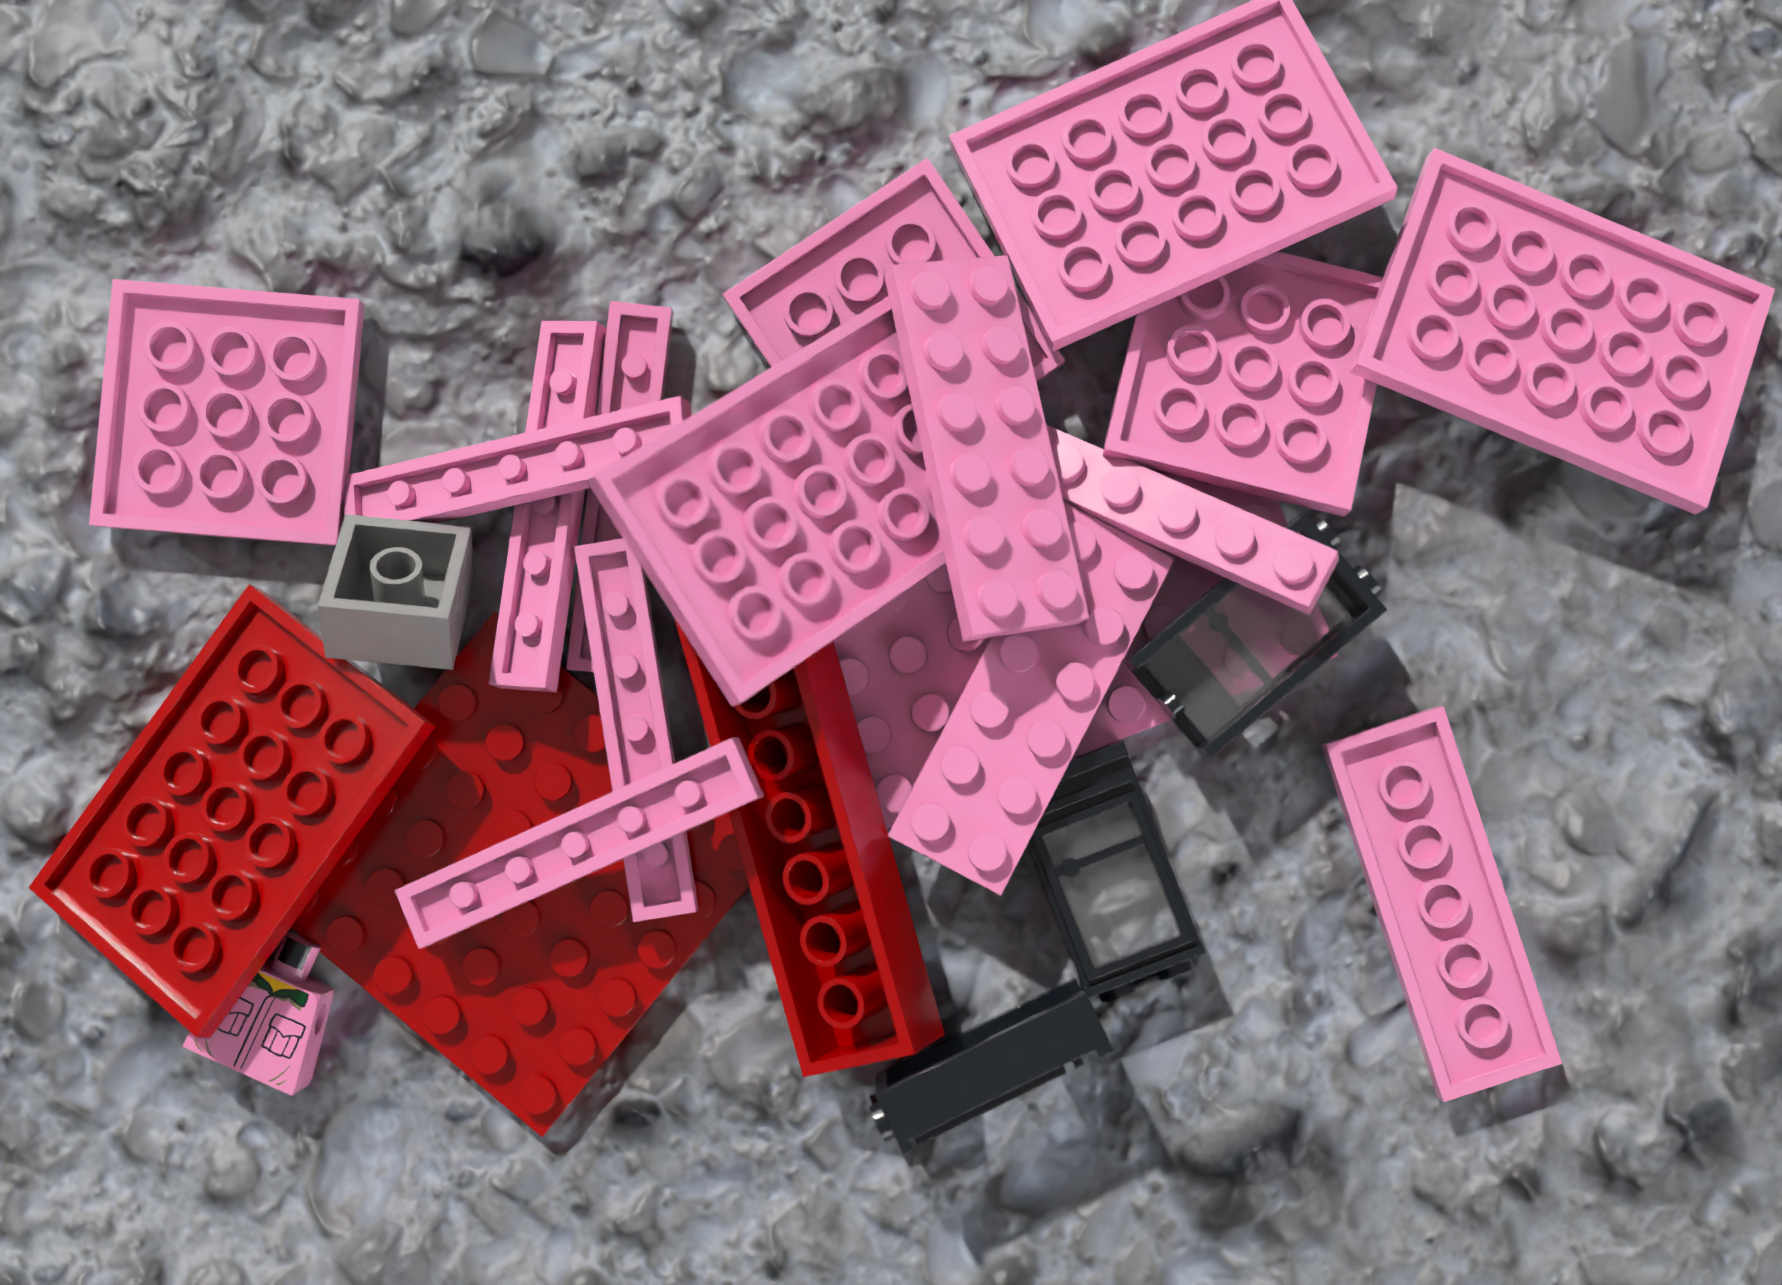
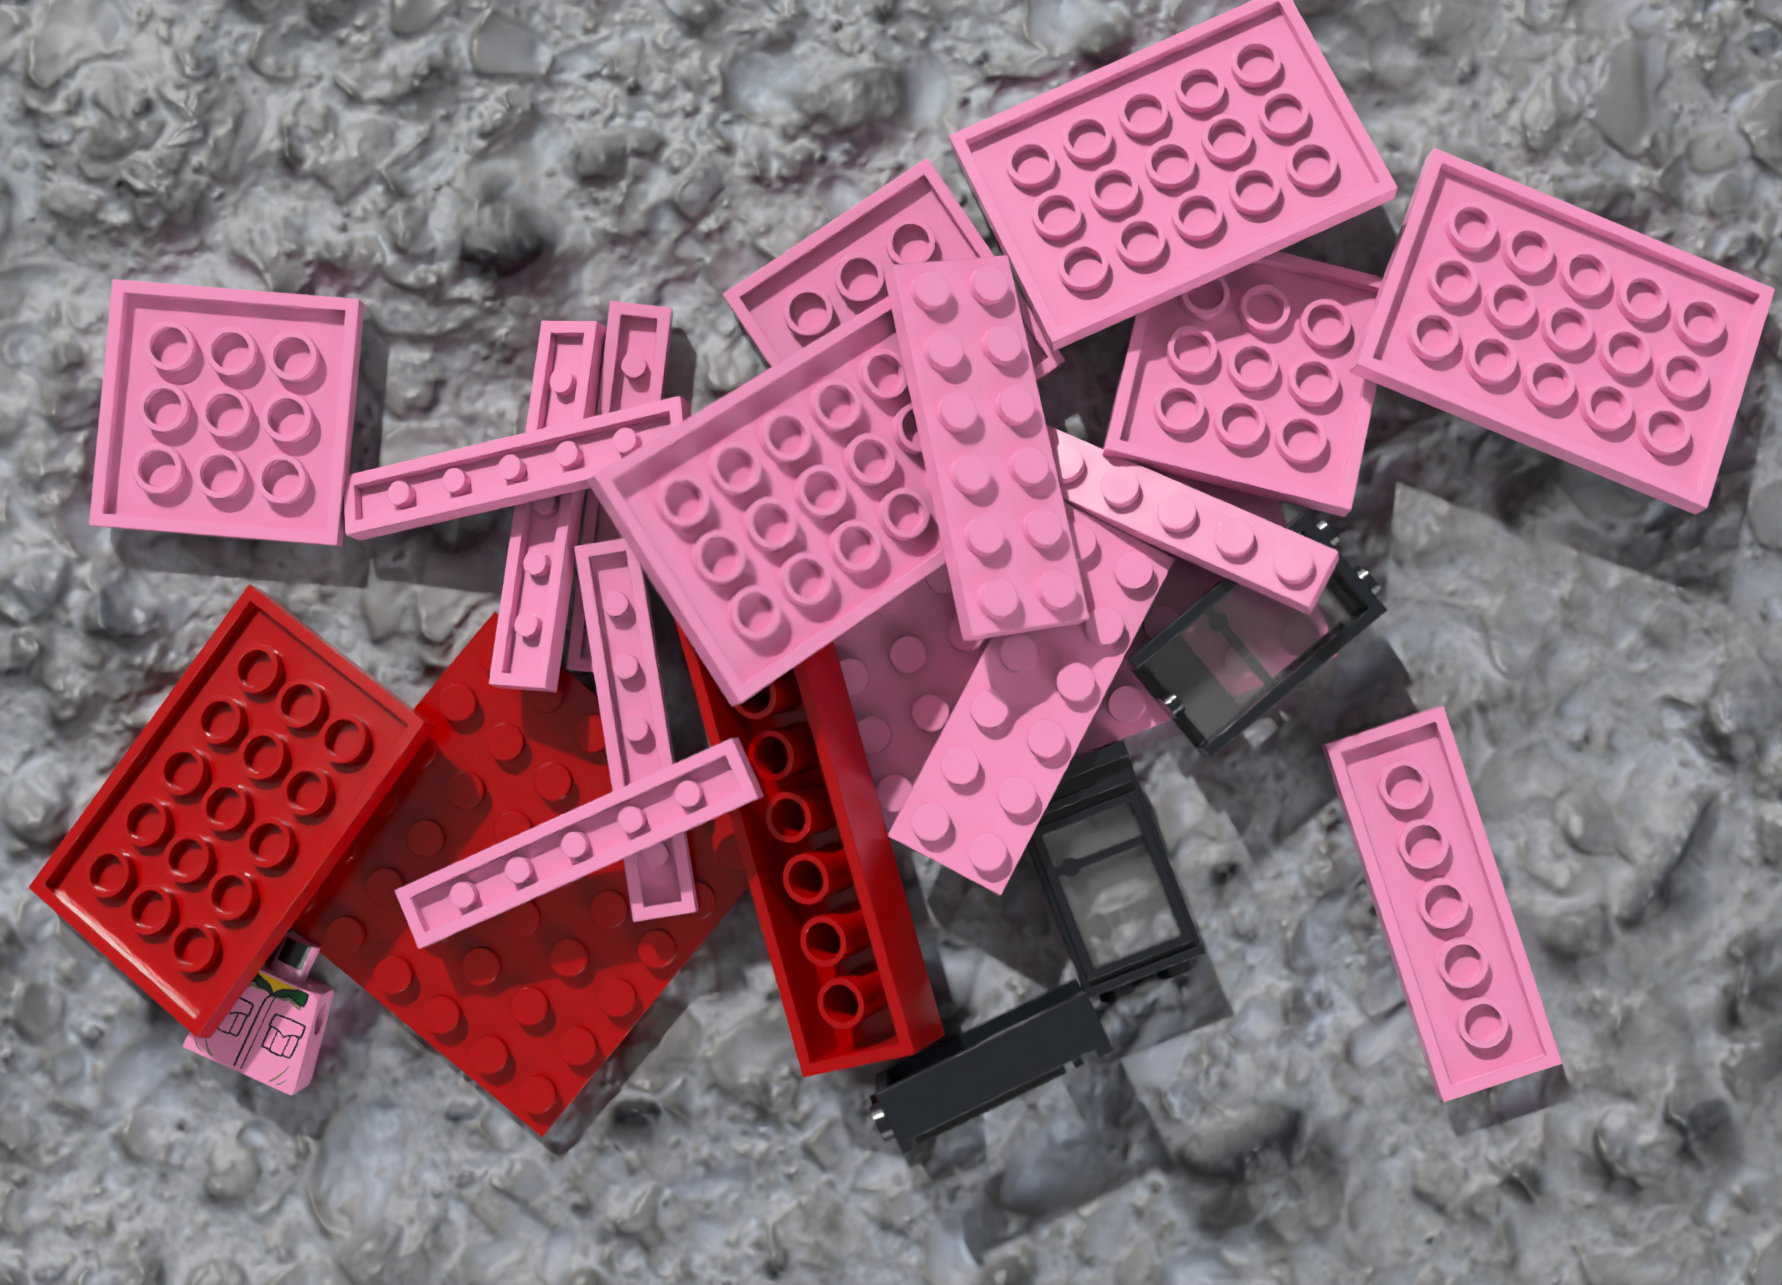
light grey brick [318,514,475,670] -> none

